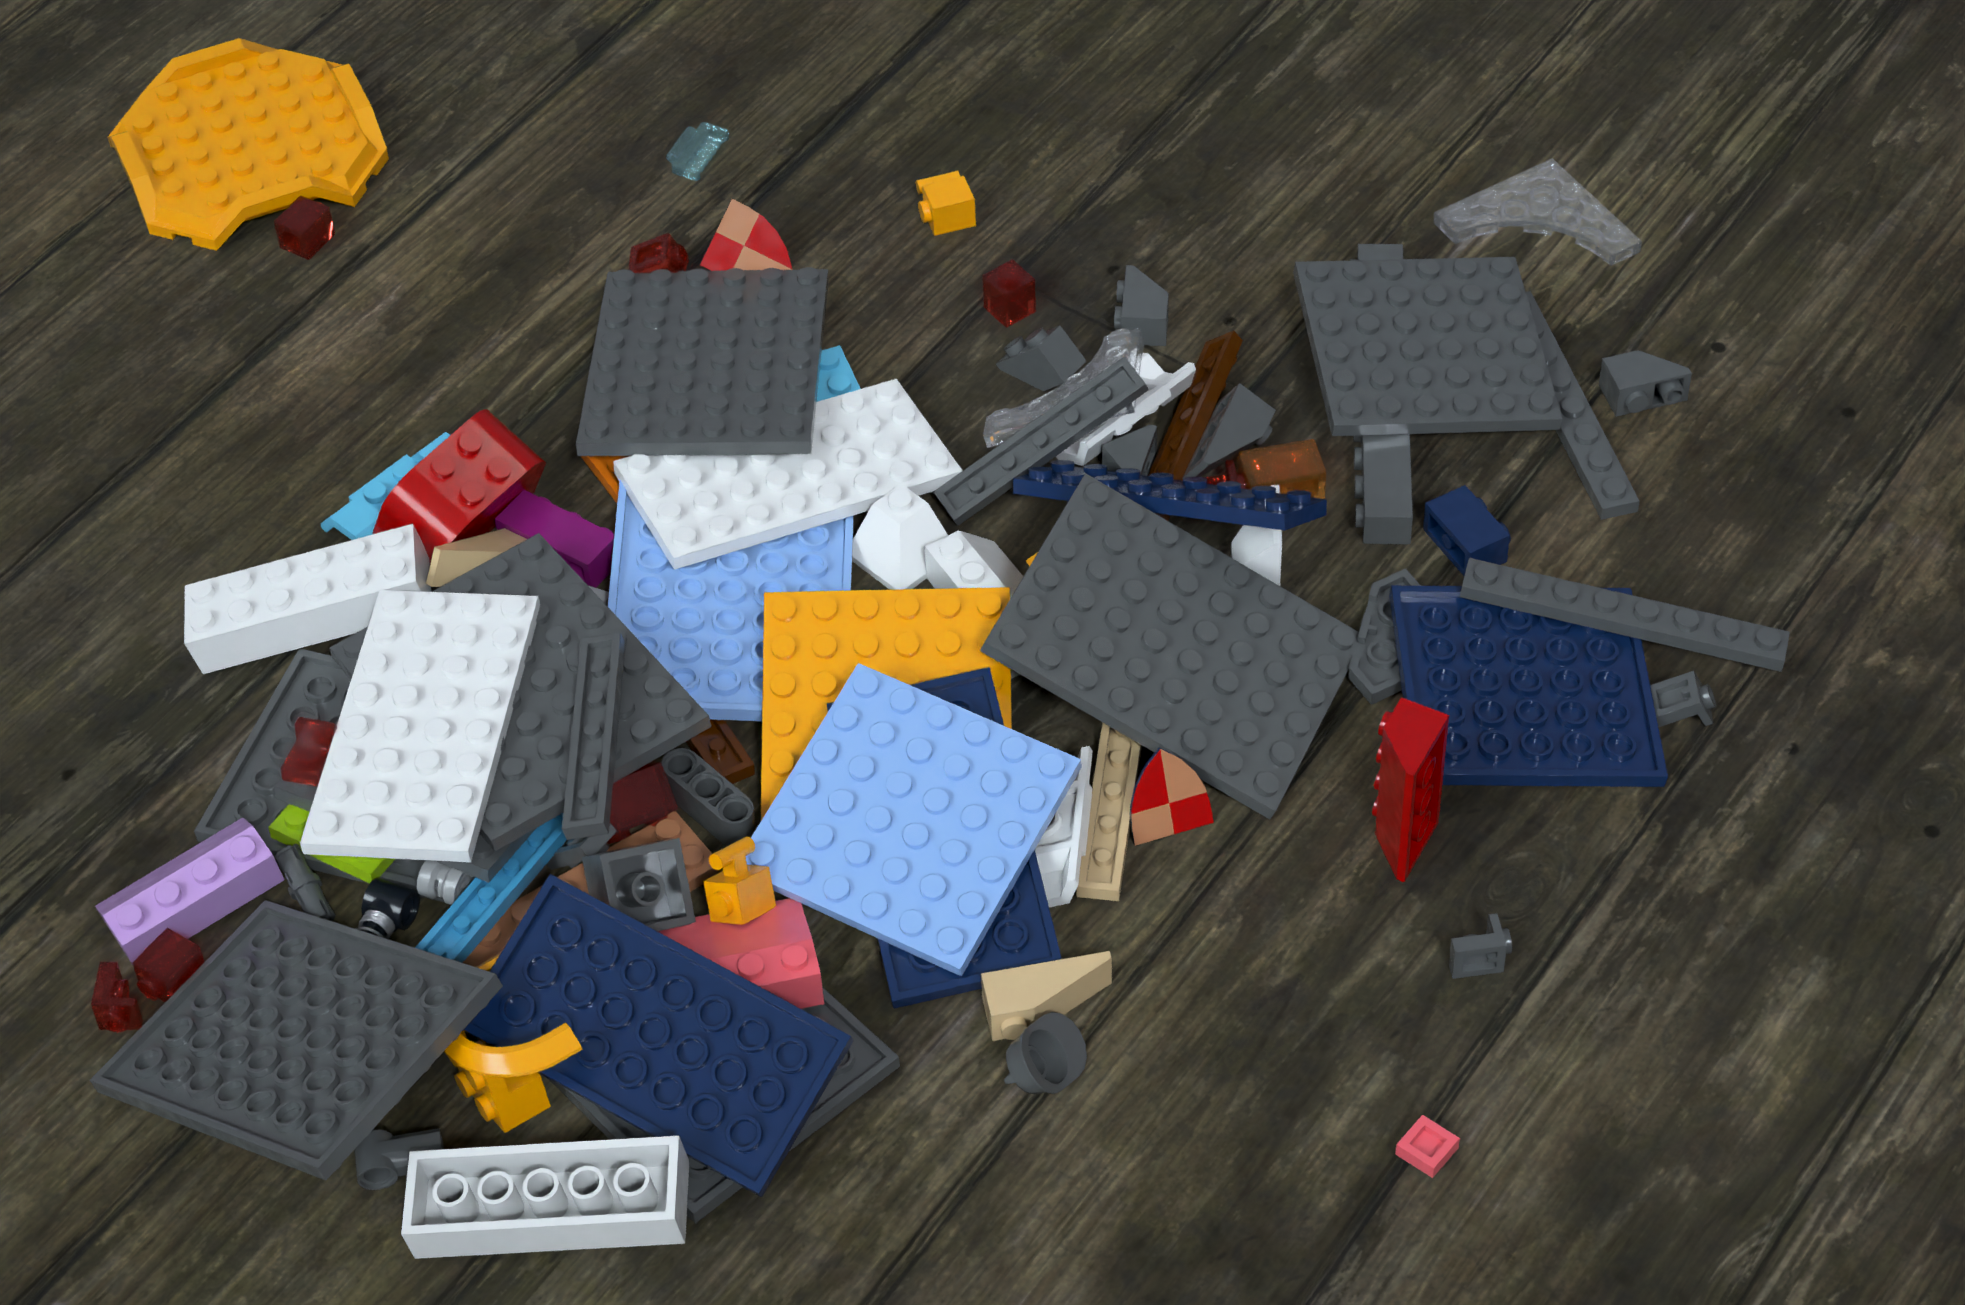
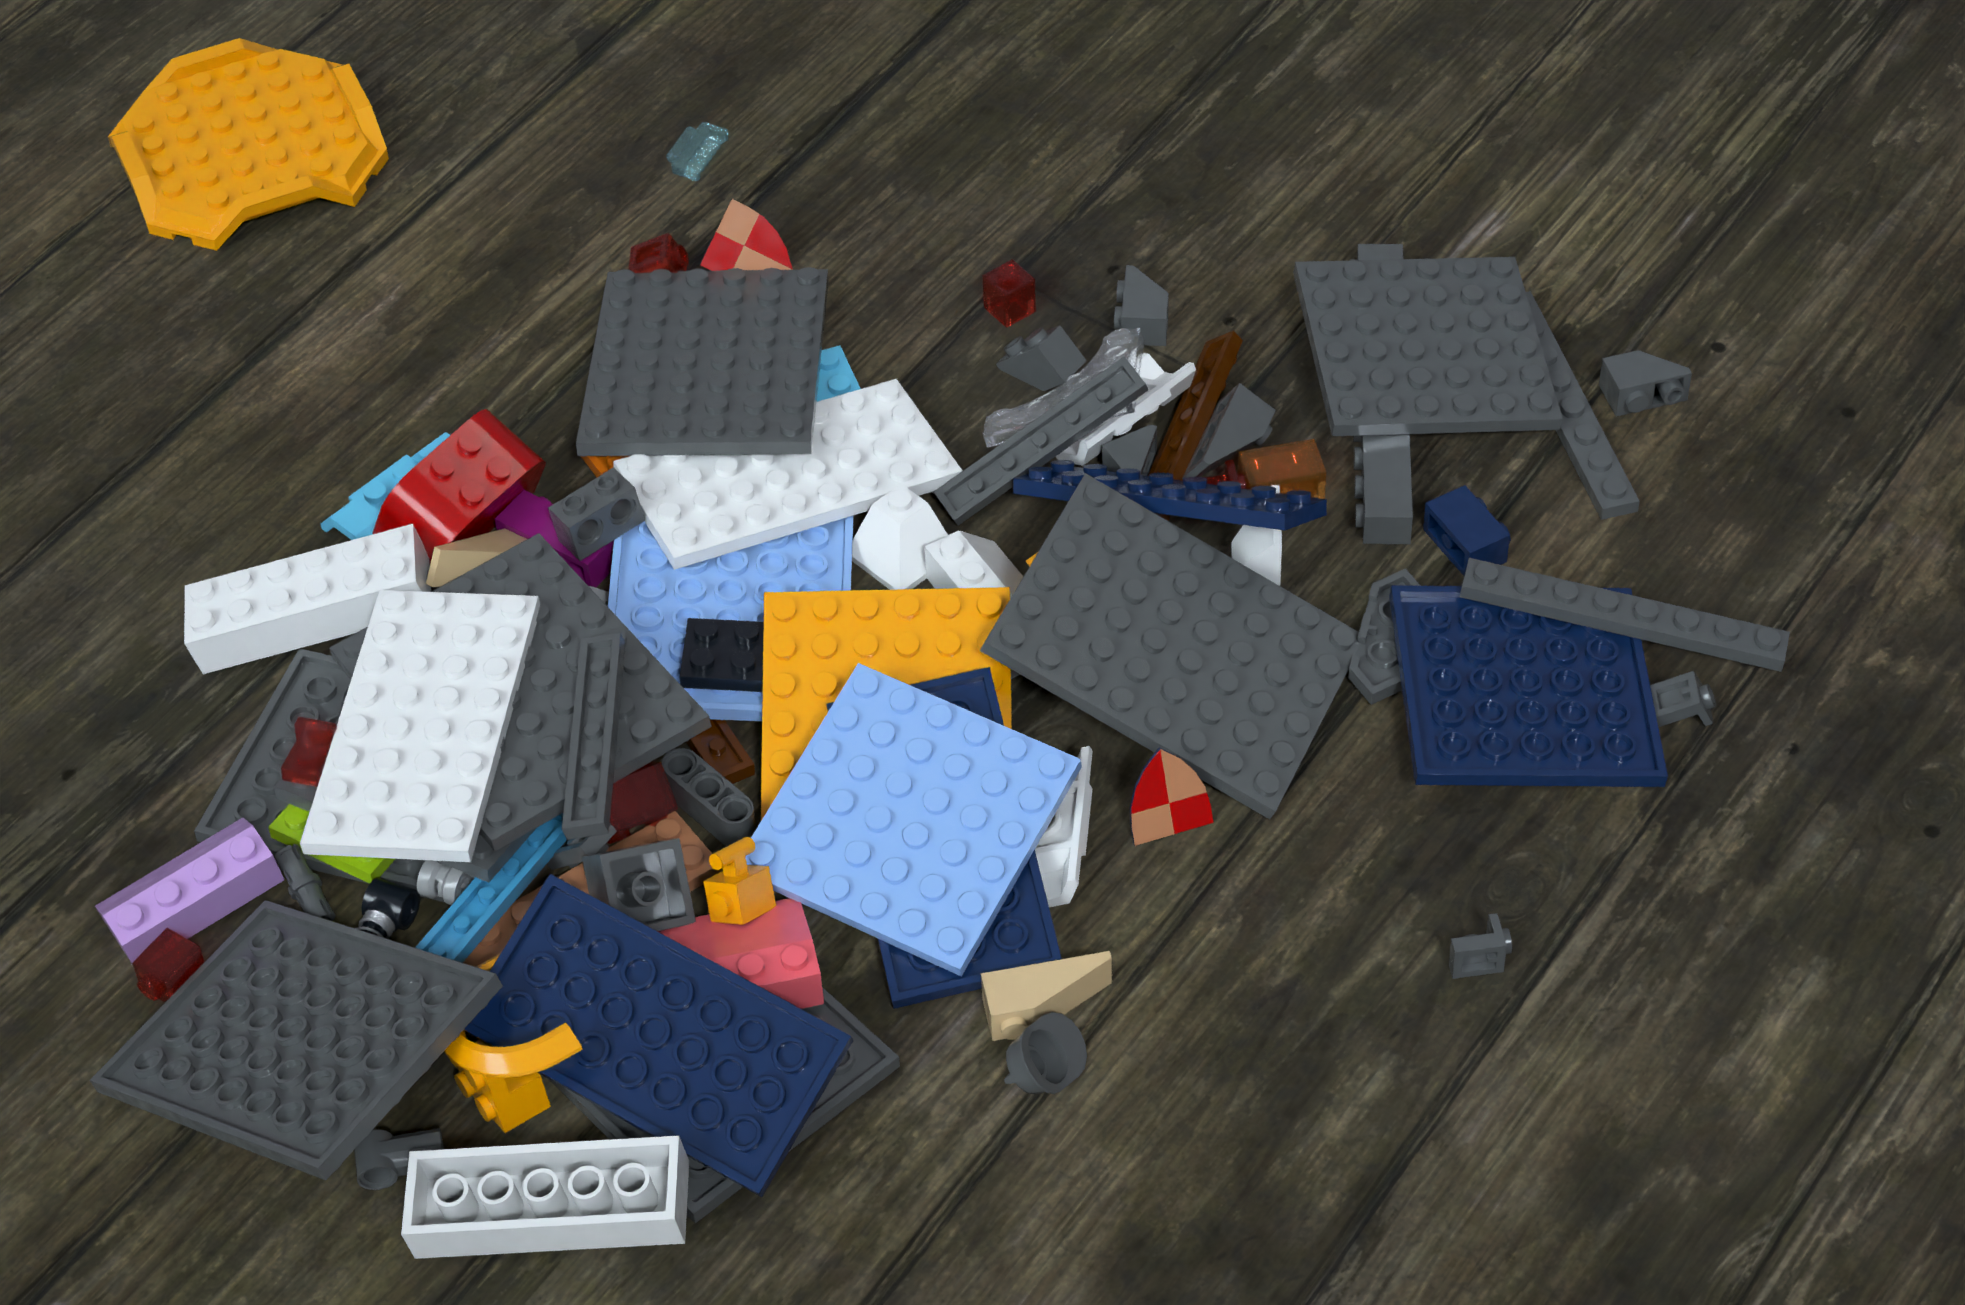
clear red bracket [91,962,143,1032] -> none
clear red brick [274,196,335,260] -> none
light orange brick [916,171,976,236] -> none
tan plate [1076,722,1142,901] -> none
red slope [1372,697,1449,882] -> none
coral plate [1395,1115,1460,1178] -> none
clear plate [1434,158,1642,266] -> none
none -> dark grey brick [548,467,645,561]
none -> black plate [680,618,764,692]

